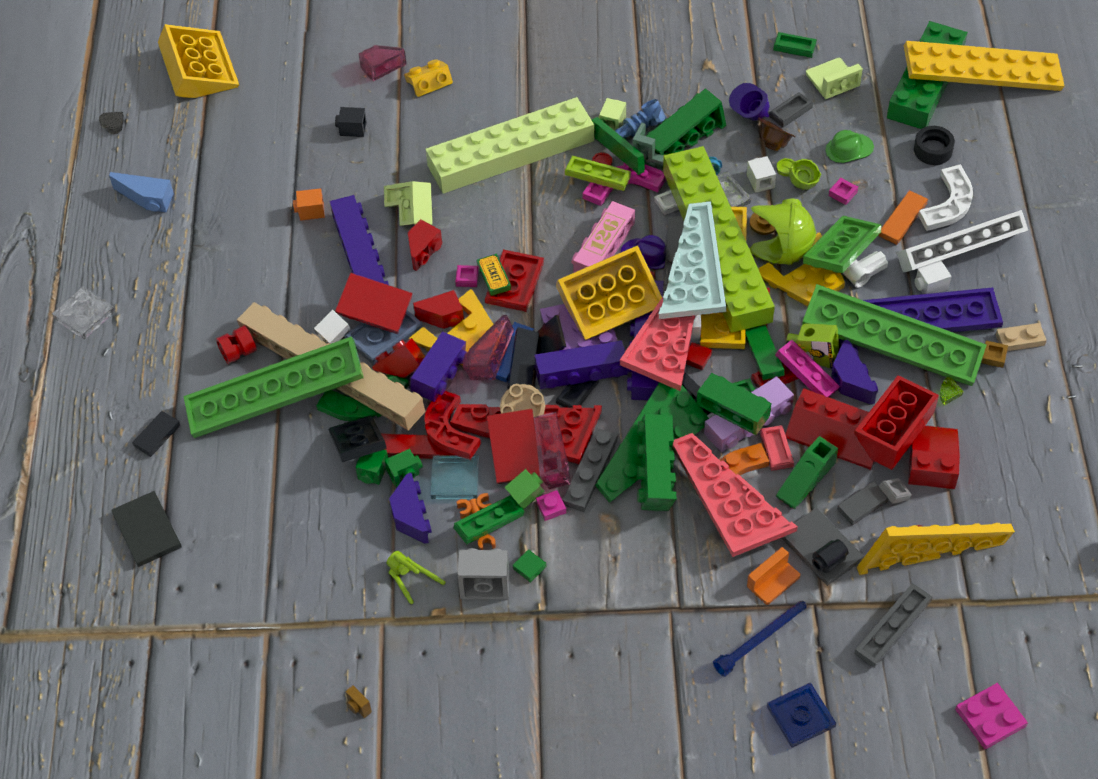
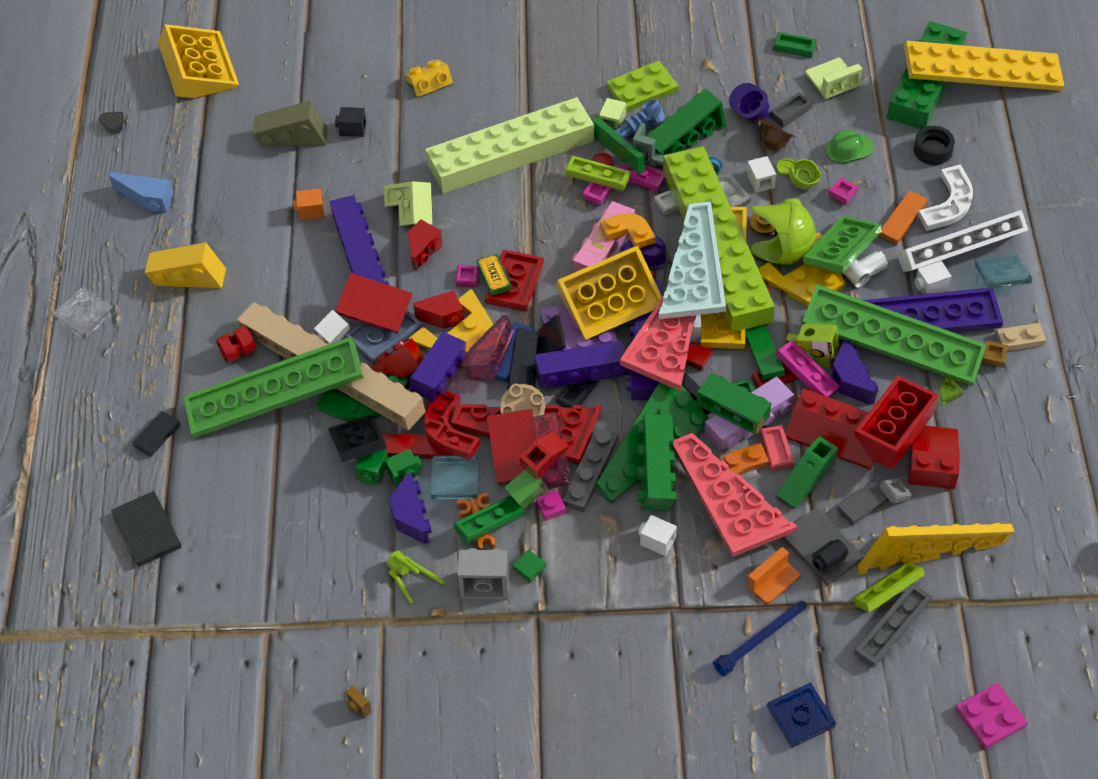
clear pink slope [359,45,406,81] -> none
none -> yellow wedge [145,242,226,289]
none -> olive wedge [253,101,327,147]
none -> red slope [519,431,570,480]
none -> light orange plate [600,213,656,248]
none -> lime plate [607,60,679,113]
none -> white brick [638,515,677,556]
none -> lime tile [853,562,925,612]
none -> clear light blue tile [975,253,1032,289]

